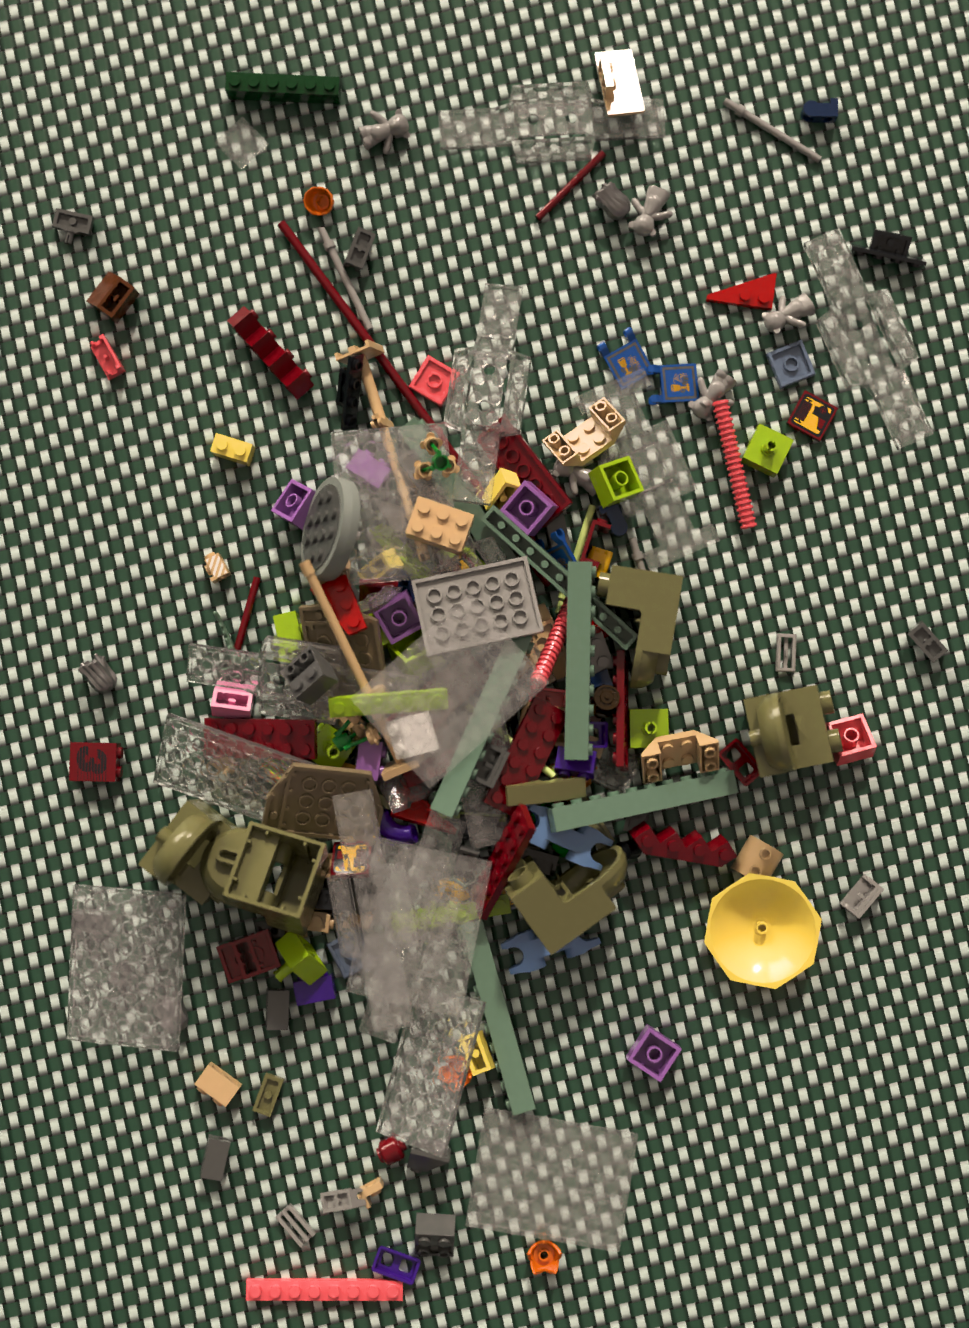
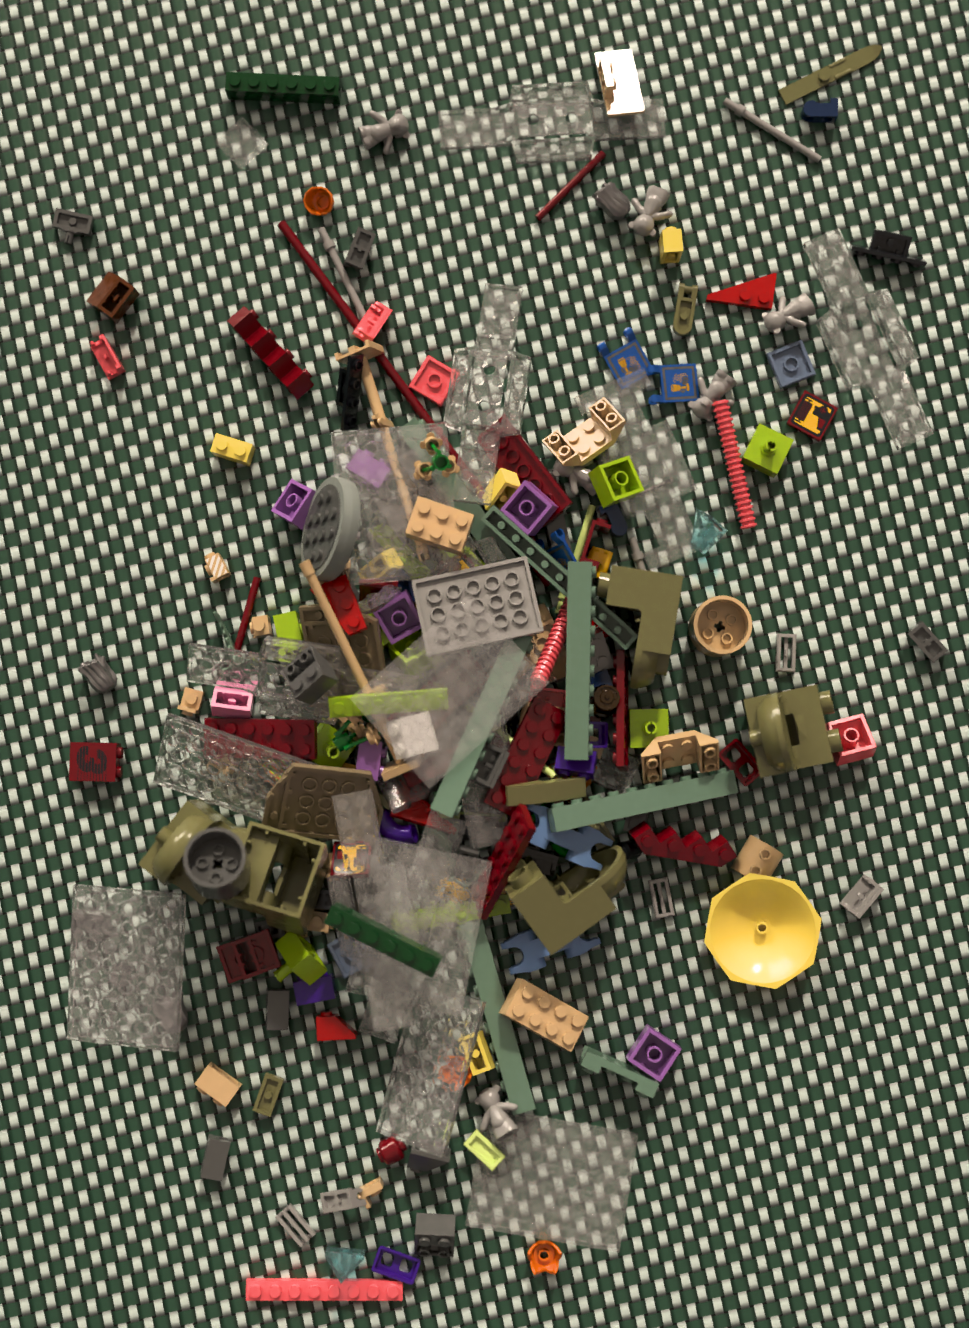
none -> tan bracket [177,687,205,717]
none -> dark grey brick [183,827,251,900]
none -> tan brick [250,615,273,639]
none -> red slope [316,1011,357,1041]
none -> dark green brick [324,902,443,978]
none -> clear light blue slope [325,1246,366,1283]
none -> coral hinge [352,301,393,343]
none -> yellowish green tile [463,1129,506,1171]
none -> light grey piece [474,1085,519,1142]
none -> tan brick [499,978,589,1052]
none -> sand green piece [578,1045,659,1099]
none -> light grey tile [648,877,675,919]
none -> light yellow brick [658,227,683,264]
none -> olive plate [673,283,698,336]
none -> tan brick [688,595,752,657]
none -> clear light blue slope [690,508,728,555]
none -> olive piece [778,45,882,105]

